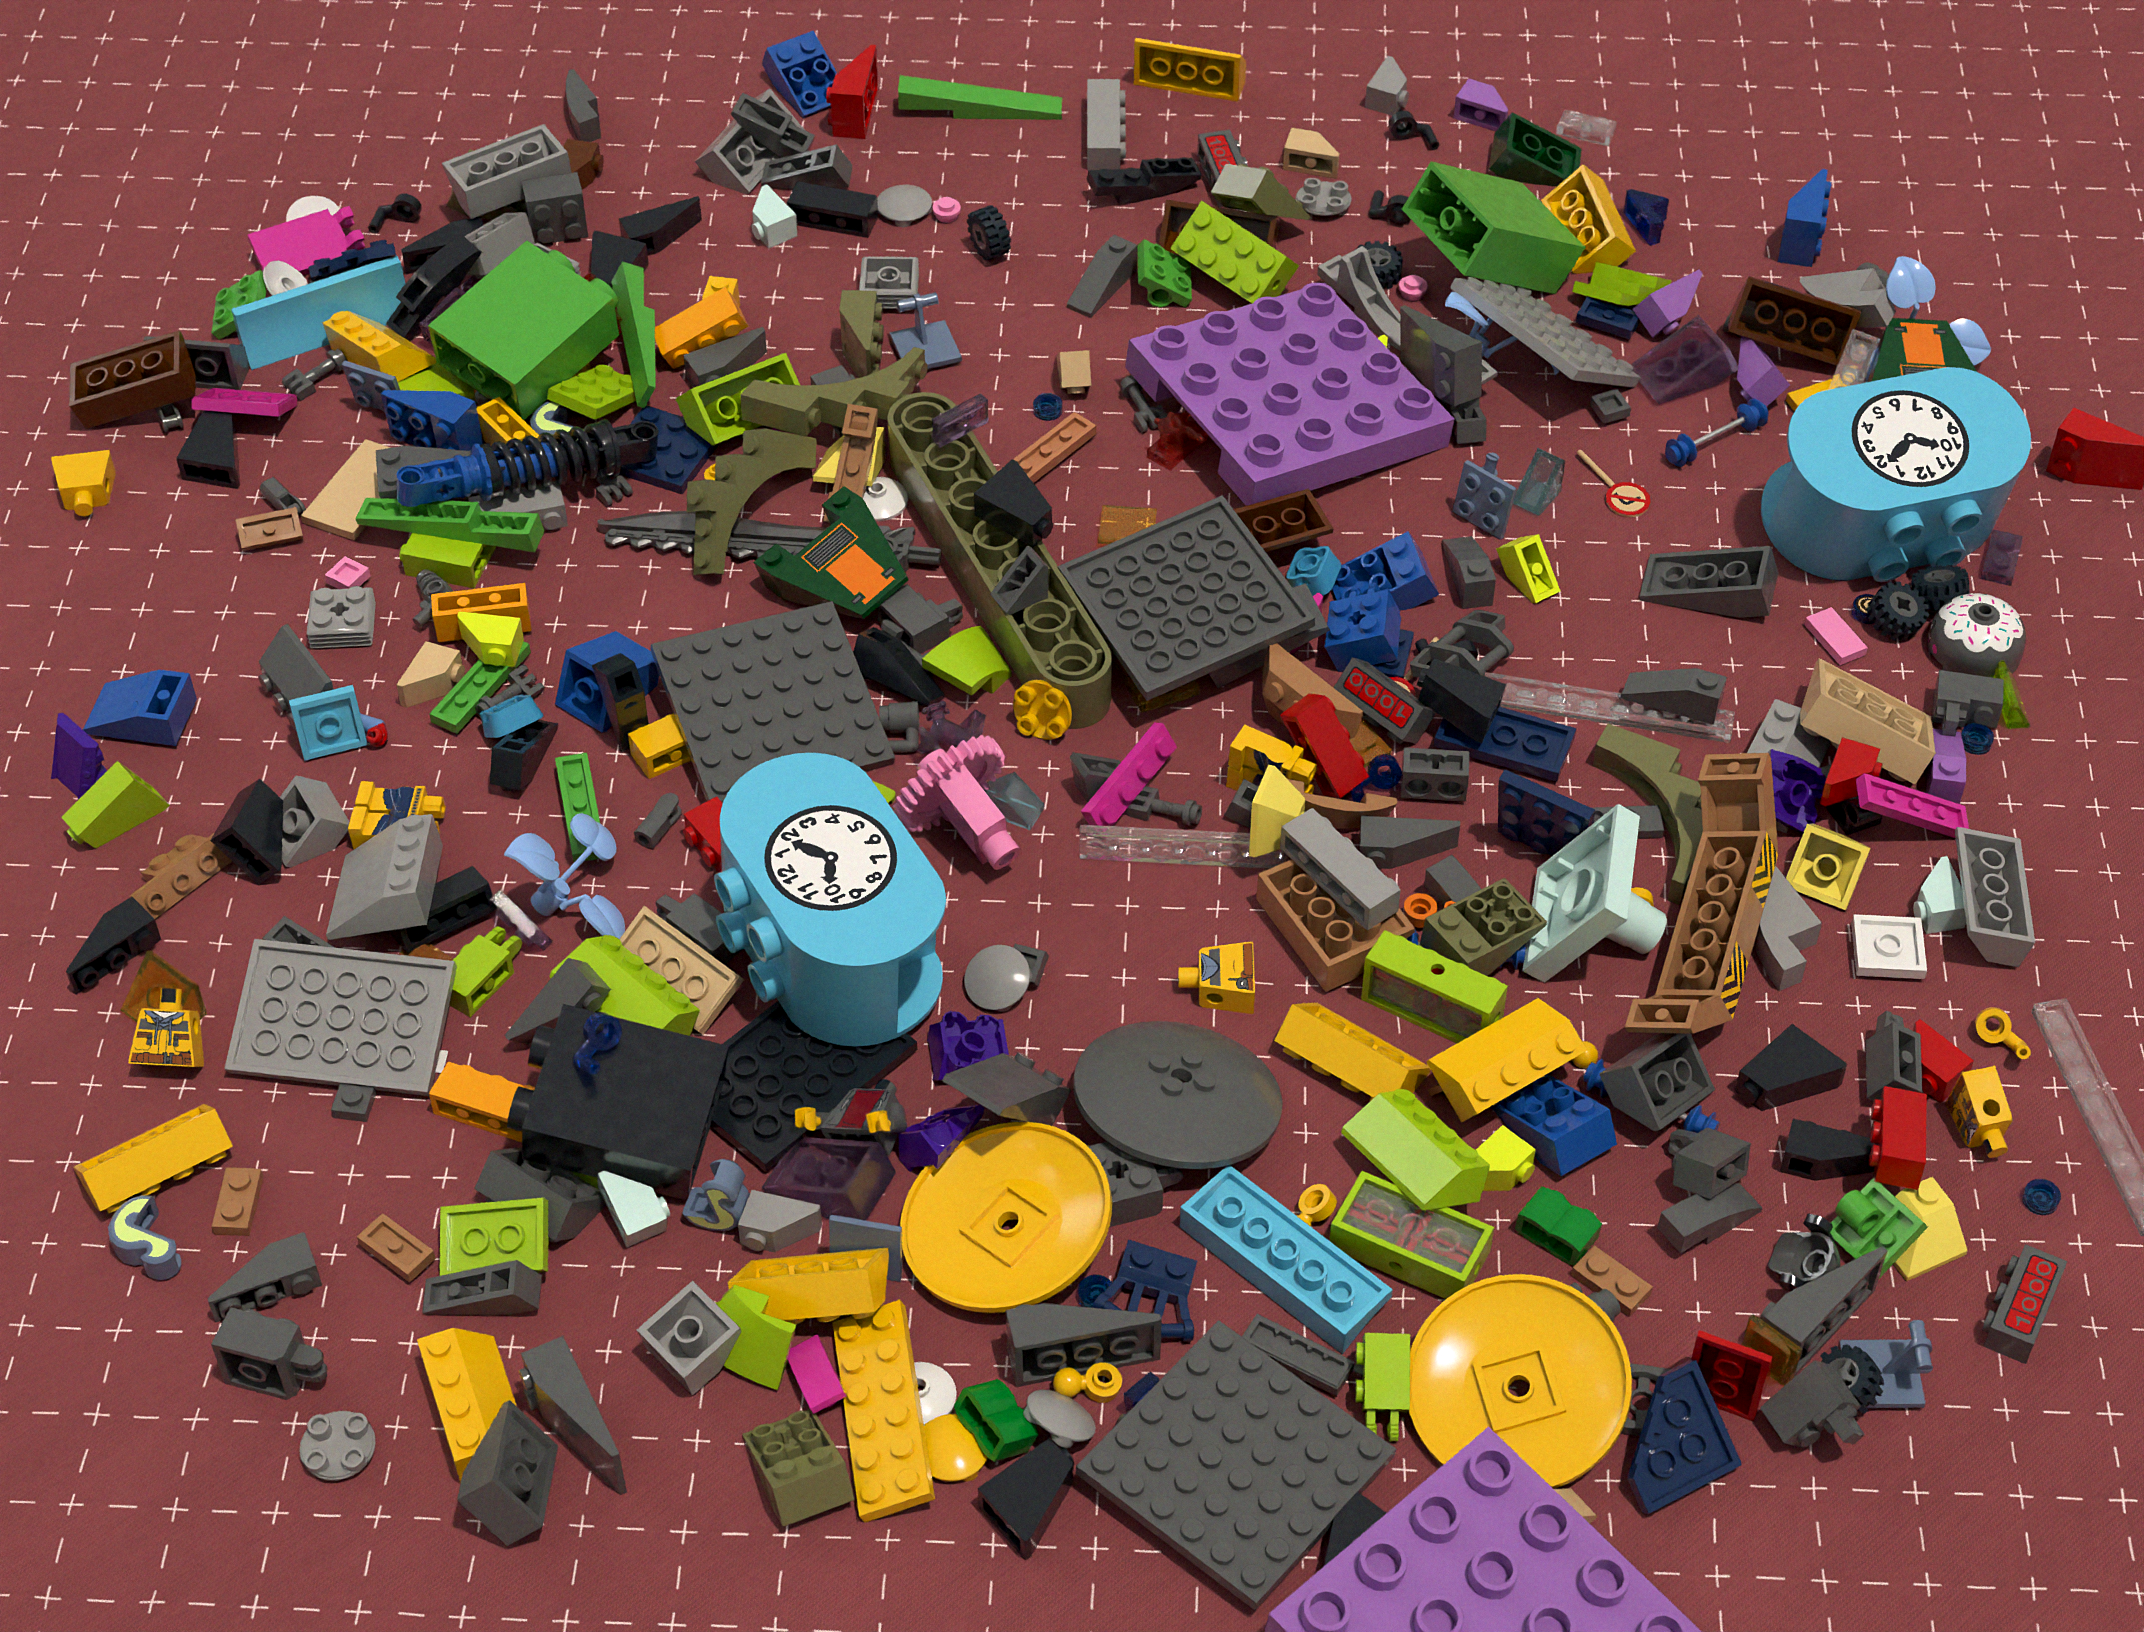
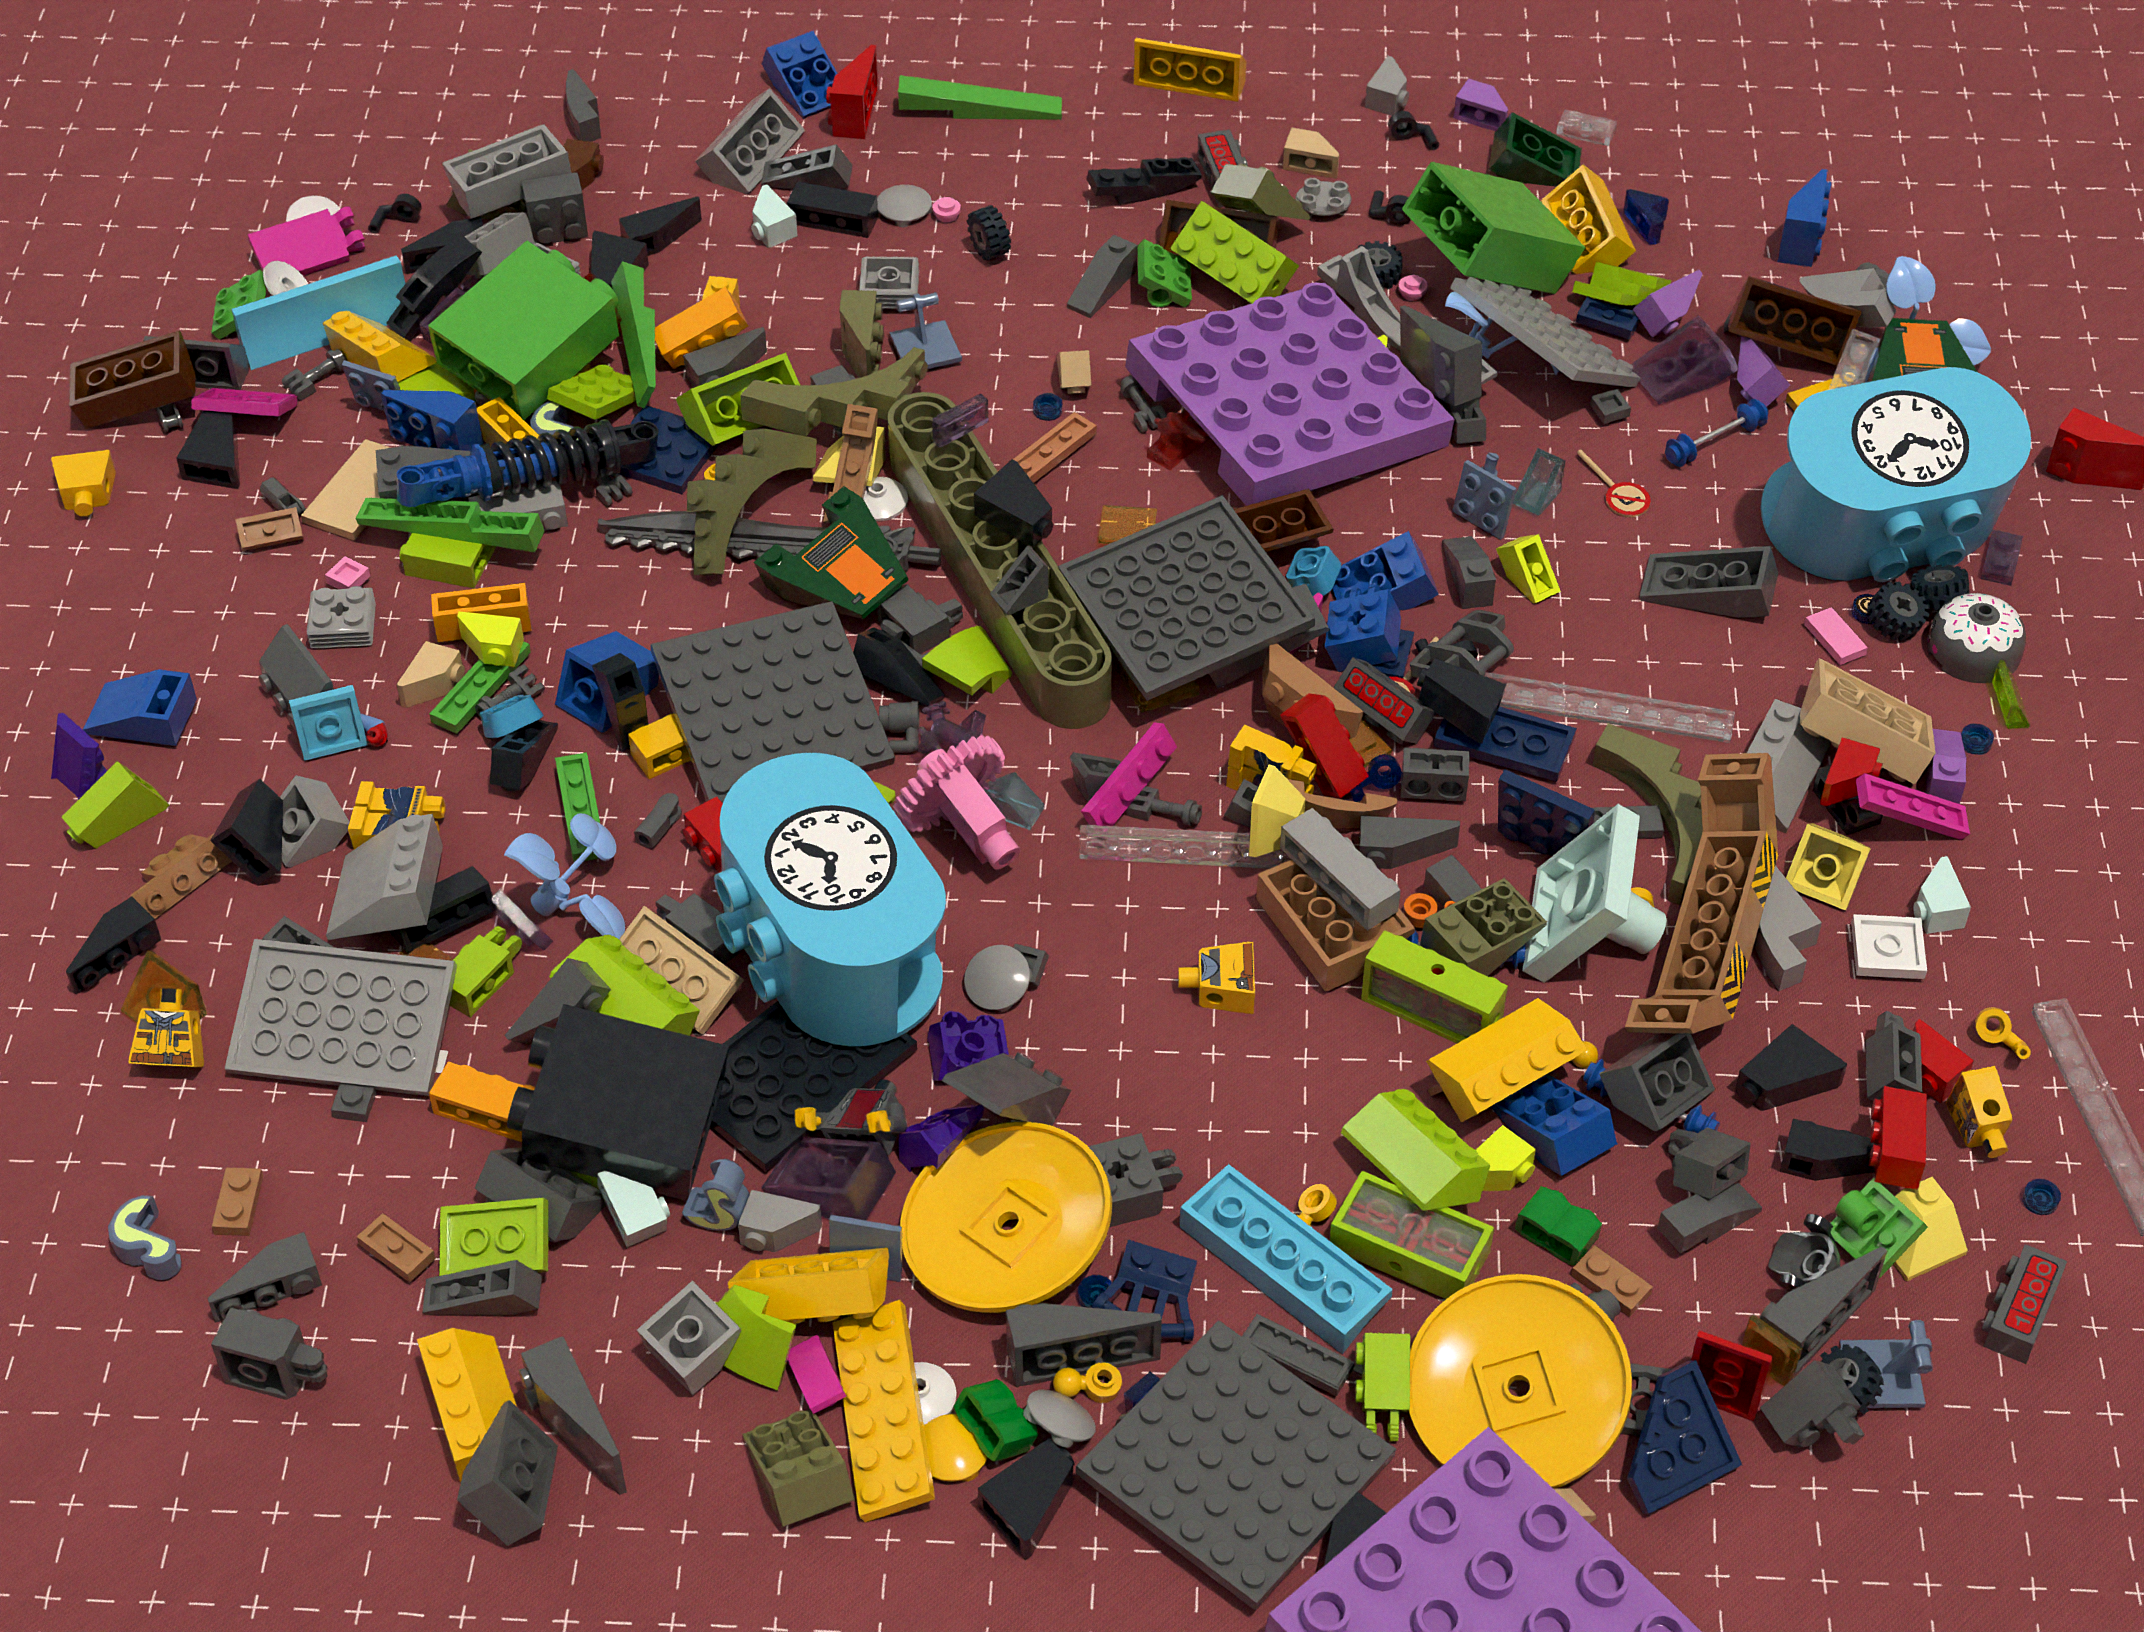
yellow slope [73,1104,233,1213] -> none
light grey dish [300,1411,376,1481] -> none
dark blue plate [308,240,396,281] -> none
dark grey piece [412,570,453,628] -> none
clear blue plate [573,1012,622,1075] -> none
dark grey slope [731,92,815,158] -> none
yellow dish [1013,680,1072,740] -> none
dark grey dish [1073,1021,1282,1169] -> none
light grey brick [1087,79,1126,170] -> none
yellow slope [1274,1002,1431,1101] -> none
dark grey slope [1621,668,1727,725] -> none
dark purple slope [1768,749,1827,834] -> none
dark grey hinge [1932,670,2004,736] -> none
light grey slope [1955,827,2035,967] -> none

